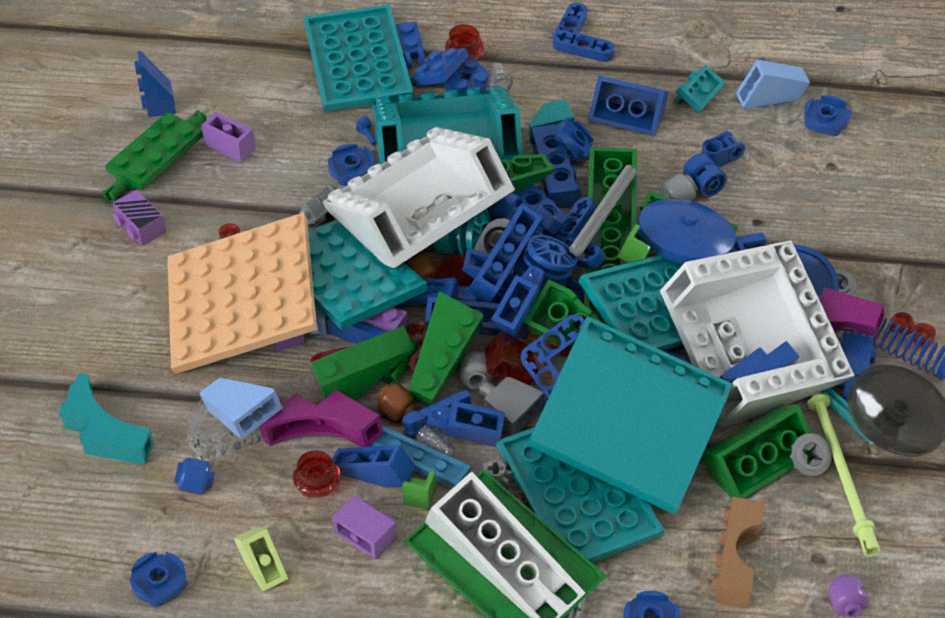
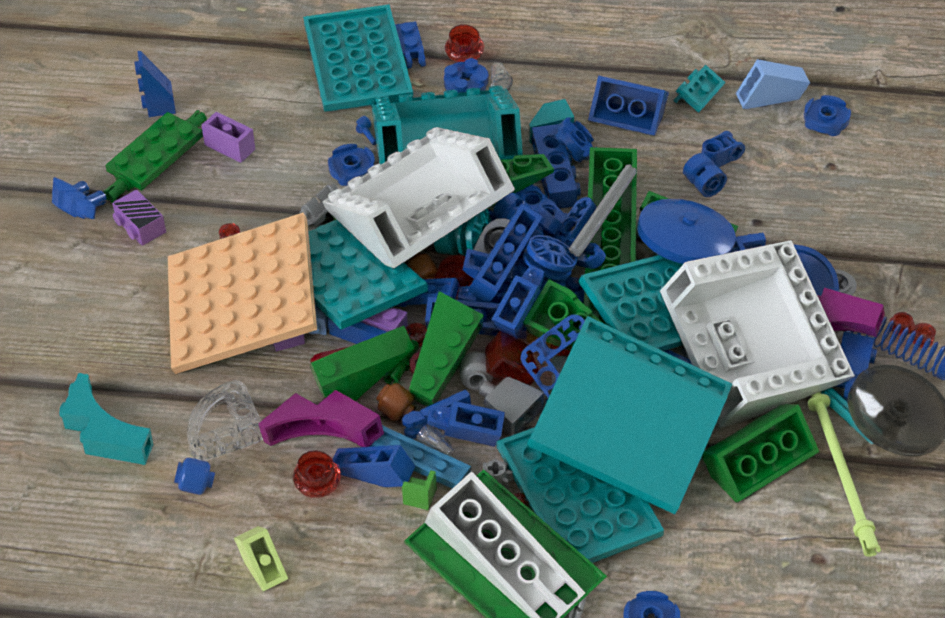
blue plate [130,552,187,607] -> none
light blue slope [199,378,283,440] -> none
medium lavender brick [332,495,397,560] -> none
blue plate [410,48,469,86] -> none
blue beam [553,3,615,62] -> none
bright green panel [618,224,651,263] -> none
light grey head [661,173,698,201] -> none
medium nougat arch [711,497,765,608] -> none
blue slope [720,341,800,383] -> none
light grey gear [790,433,832,476] -> none
medium lavender head [828,574,869,618] -> none
none -> blue connector [52,177,107,219]

